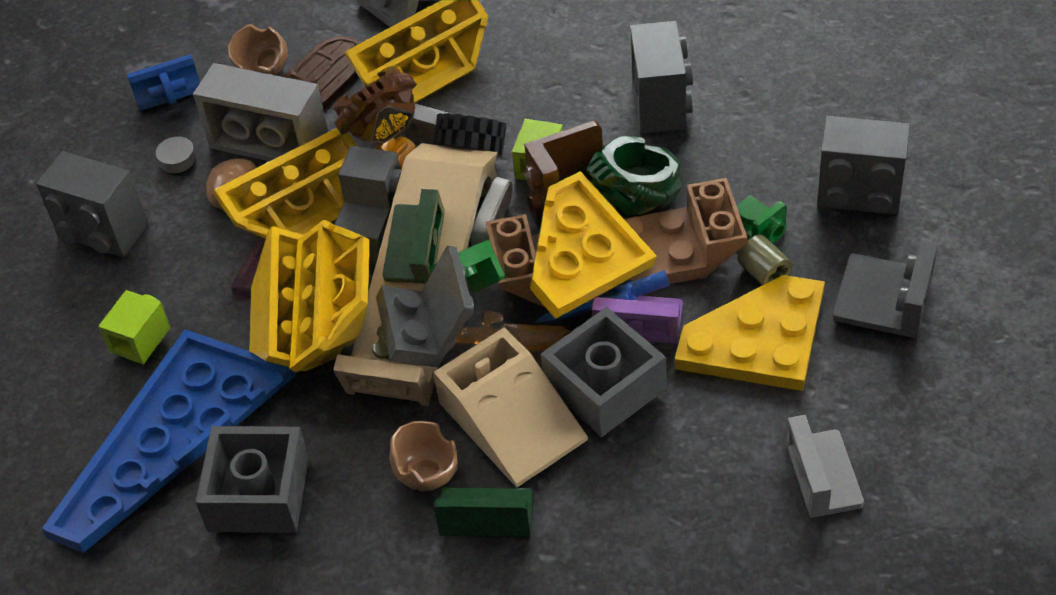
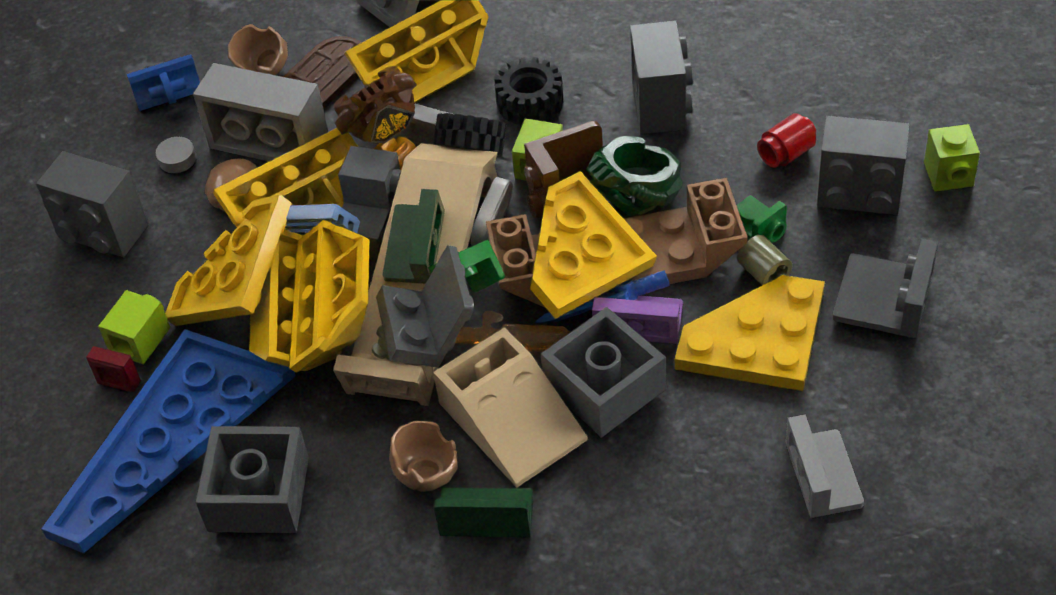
none -> dark red tile [86,346,141,392]
none -> yellow plate [165,194,291,326]
none -> medium blue tile [285,204,360,235]
none -> black tyre [494,57,564,125]
none -> red brick [757,113,816,168]
none -> lime brick [924,124,980,191]

